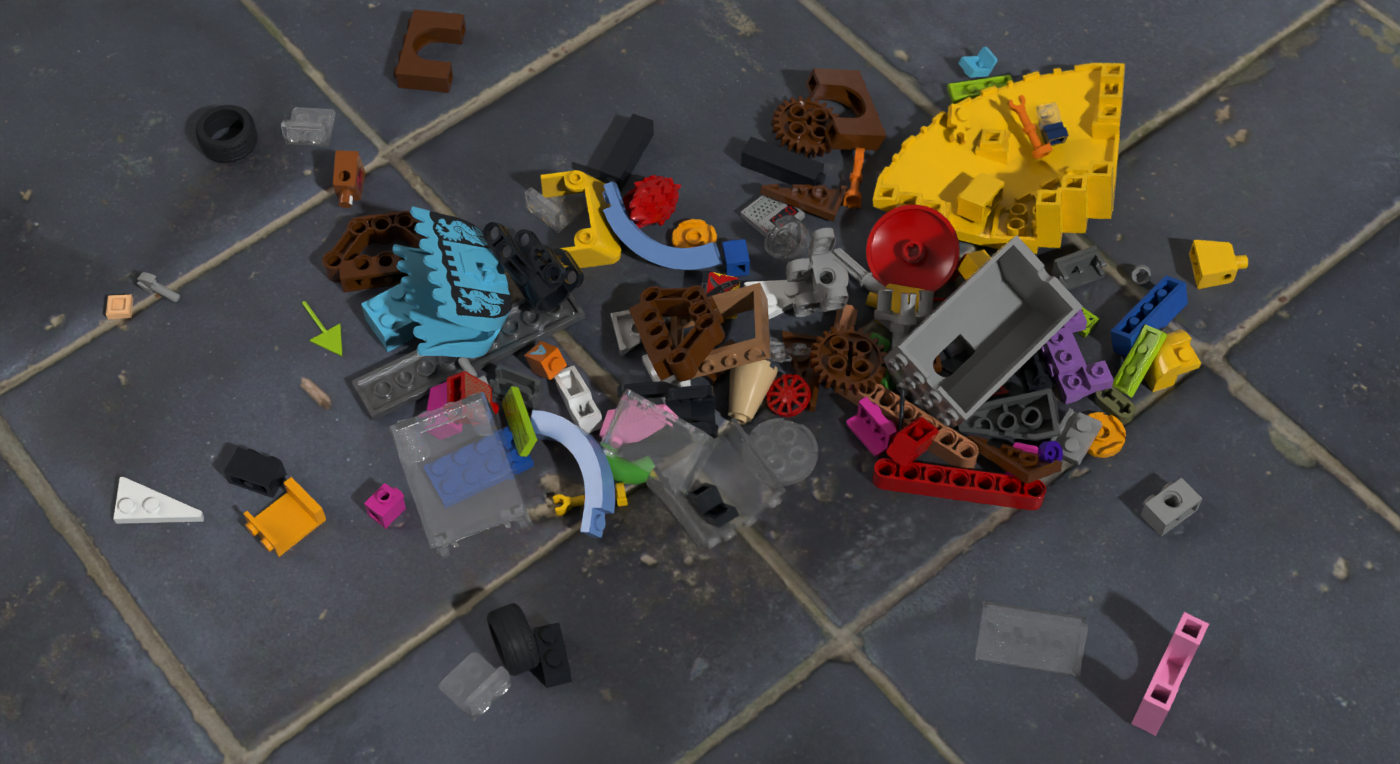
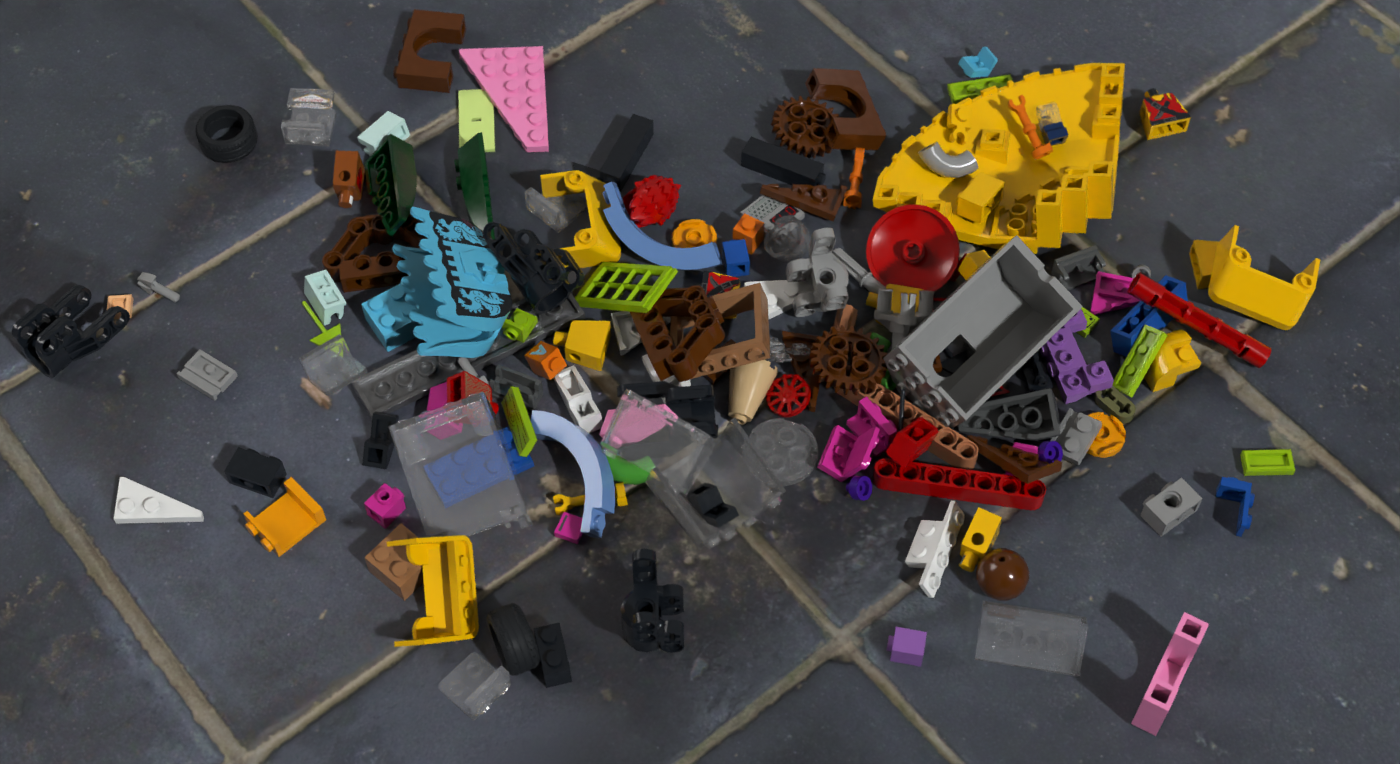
none -> black piece [12,285,130,378]
none -> light grey plate [177,349,238,401]
none -> clear tile [287,88,335,112]
none -> clear bracket [298,334,368,396]
none -> light aqua hinge [304,270,346,326]
none -> light aqua hinge [357,111,410,156]
none -> black slope [362,412,399,469]
none -> dark green wedge [364,134,417,236]
none -> medium nougat brick [364,523,424,601]
none -> yellow windscreen [387,535,479,647]
none -> dark green wedge [454,132,495,240]
none -> yellowish green piece [458,89,495,152]
none -> bright pink wing [459,46,549,153]
none -> lime bracket [502,308,538,343]
none -> yellow torso [553,320,611,371]
none -> dark pink tile [554,512,583,544]
none -> lime piece [574,262,678,313]
none -> black piece [621,549,684,653]
none -> orange brick [733,213,764,255]
none -> dark pink bracket [817,425,880,482]
none -> dark purple tile [846,475,872,501]
none -> medium lavender brick [886,627,927,667]
none -> white bracket [905,501,965,598]
none -> light grey cylinder [918,142,978,178]
none -> yellow torso [959,507,1002,572]
none -> reddish brown piece [976,548,1029,601]
none -> dark pink wing [1090,271,1140,315]
none -> red piece [1127,273,1271,368]
none -> torso [1140,88,1191,140]
none -> yellow windscreen [1208,225,1320,330]
none -> blue bracket [1215,477,1255,537]
none -> lime tile [1240,449,1295,476]

